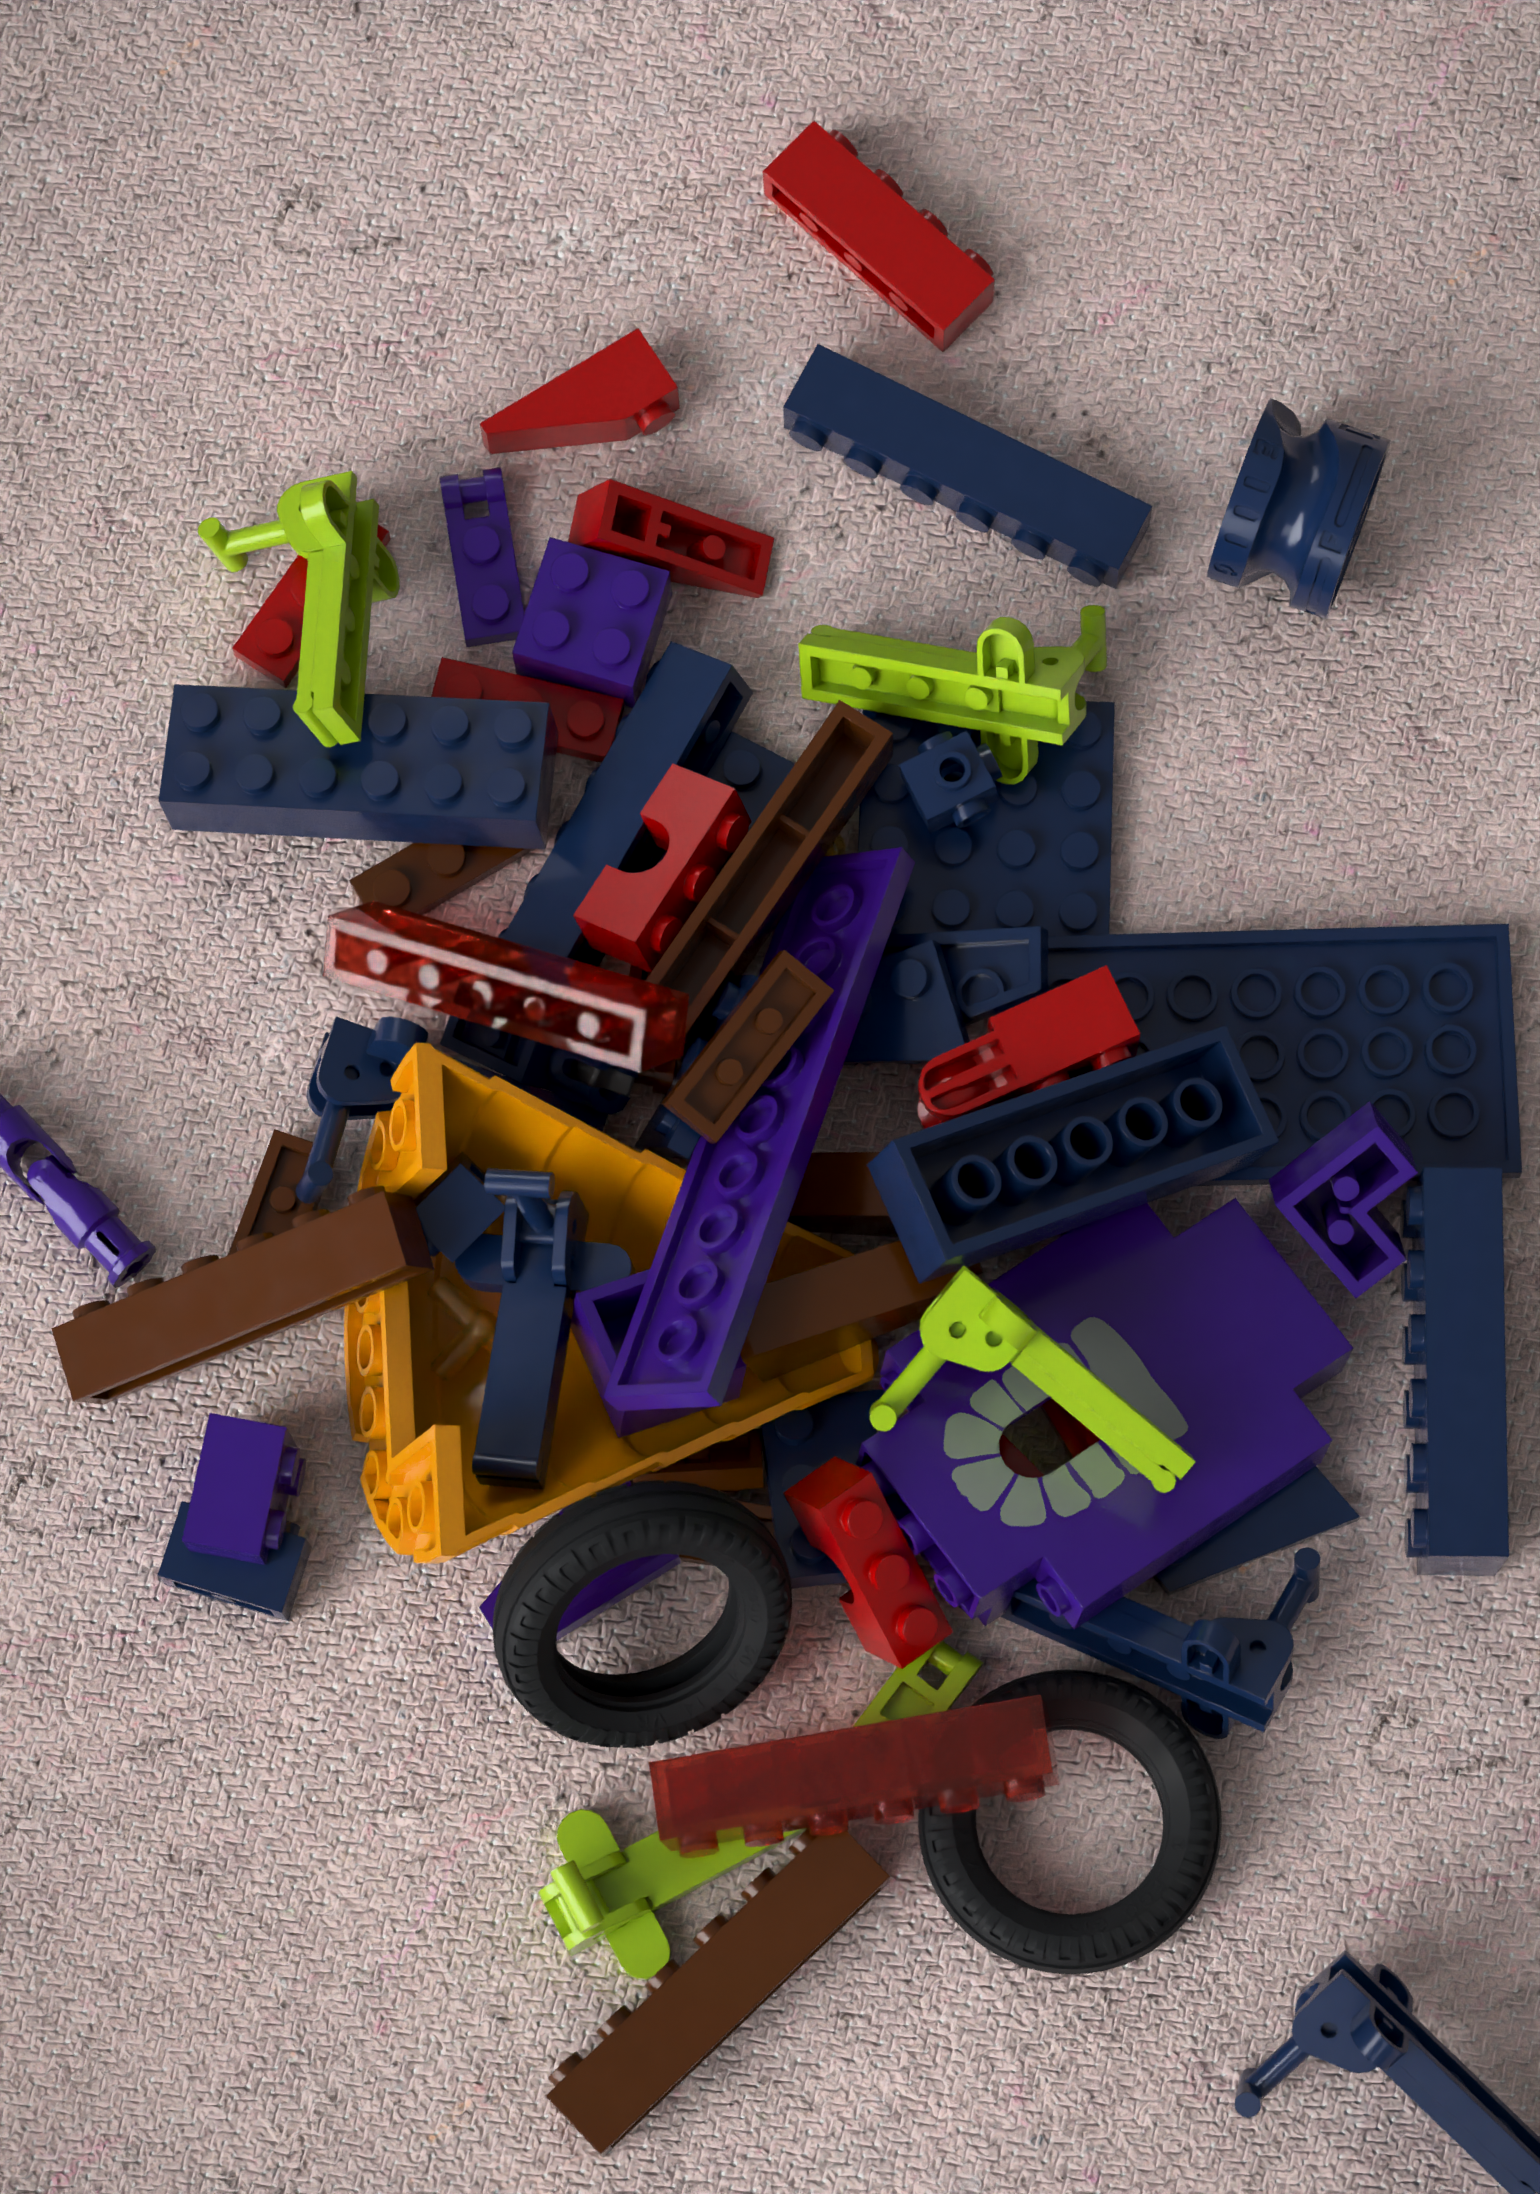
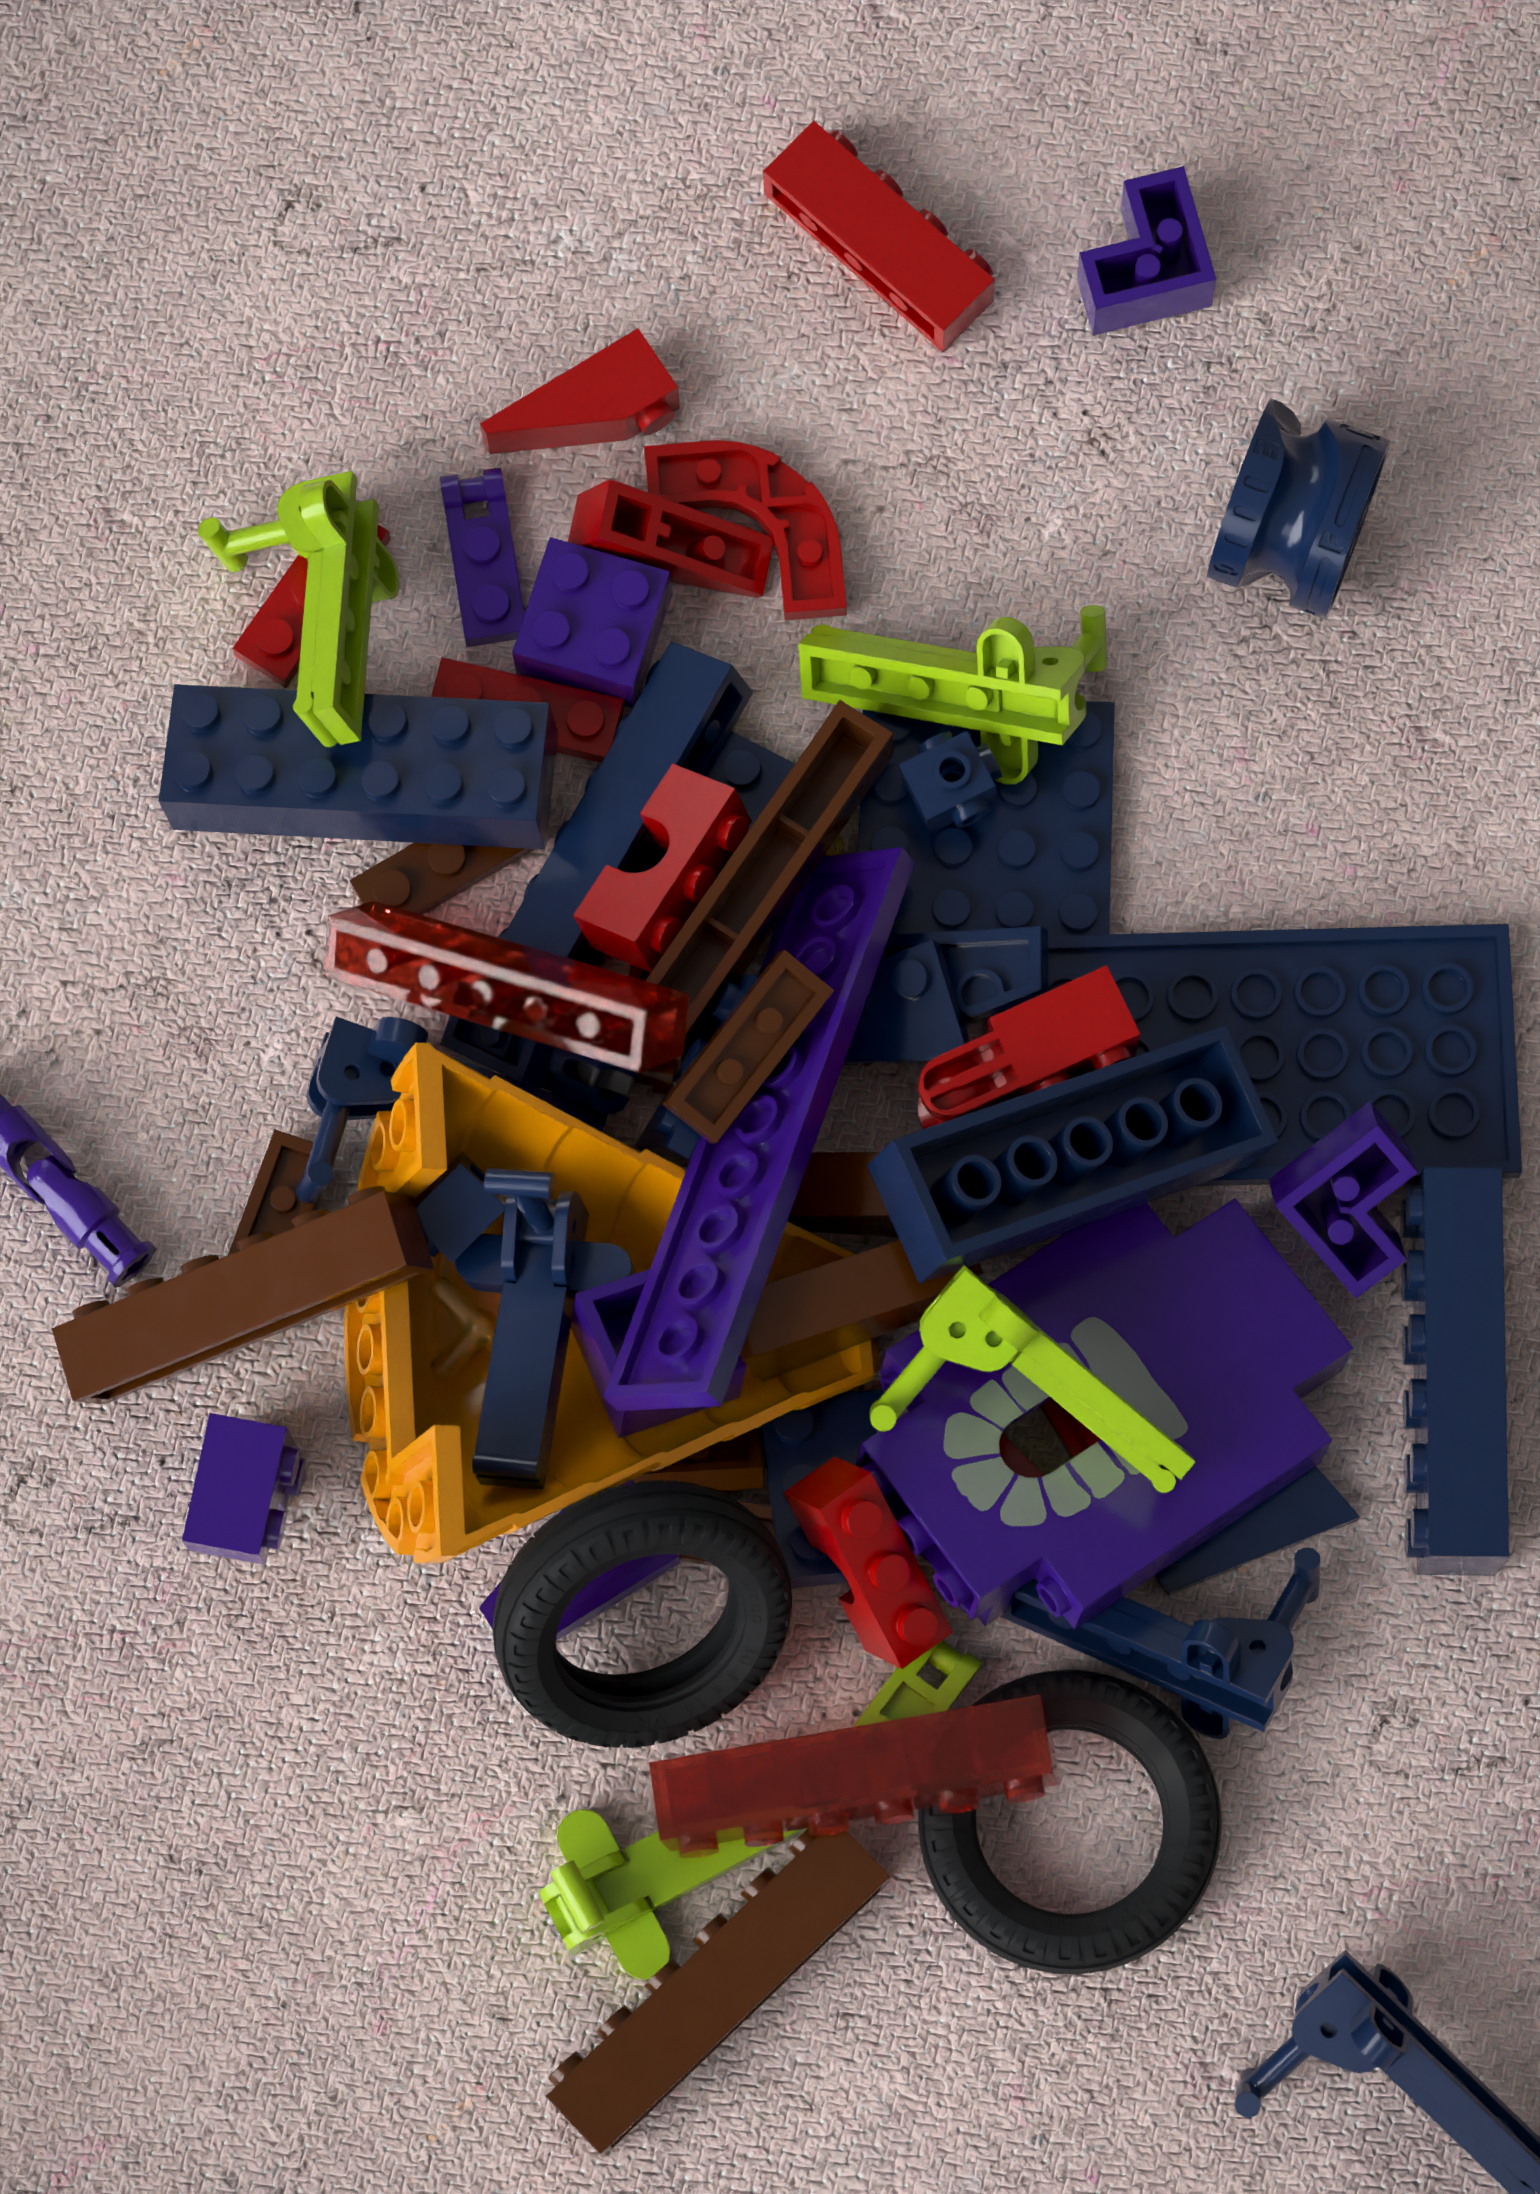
dark blue brick [158,1501,312,1621] -> none
dark blue brick [783,344,1152,589] -> none
none -> red plate [644,440,847,621]
none -> dark purple brick [1077,166,1217,336]

